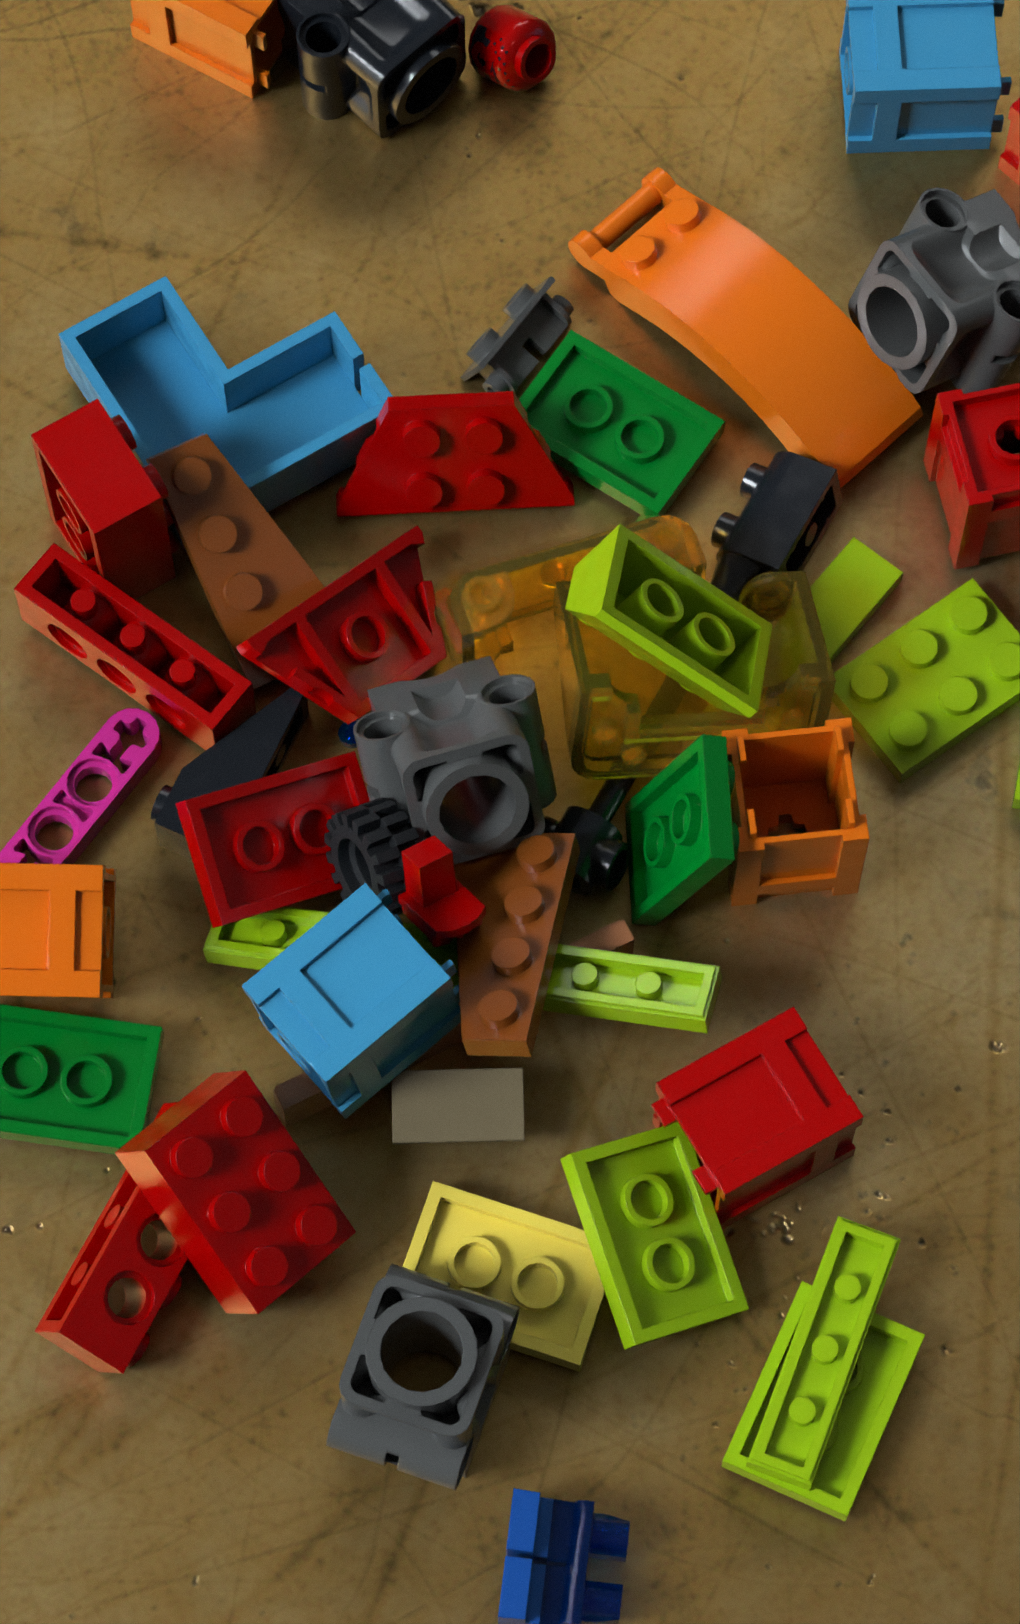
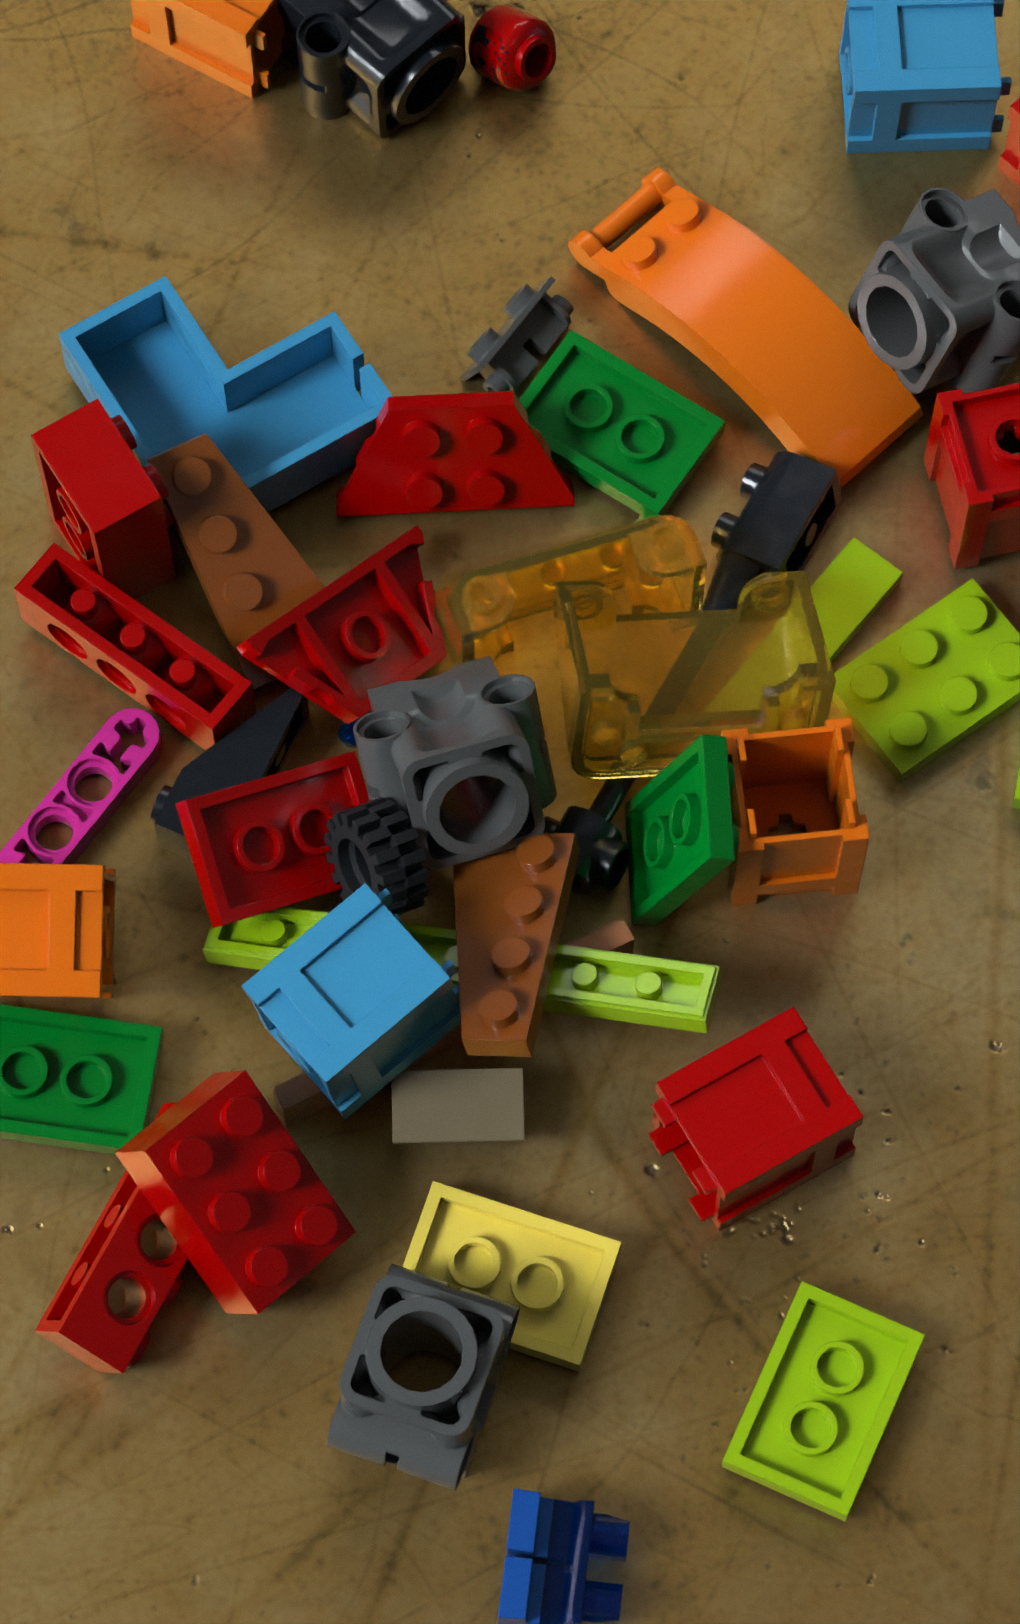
red piece [398,835,486,947] -> none
lime plate [560,1122,749,1350] -> none
lime slope [565,524,773,718] -> none
lime tile [746,1216,901,1491] -> none

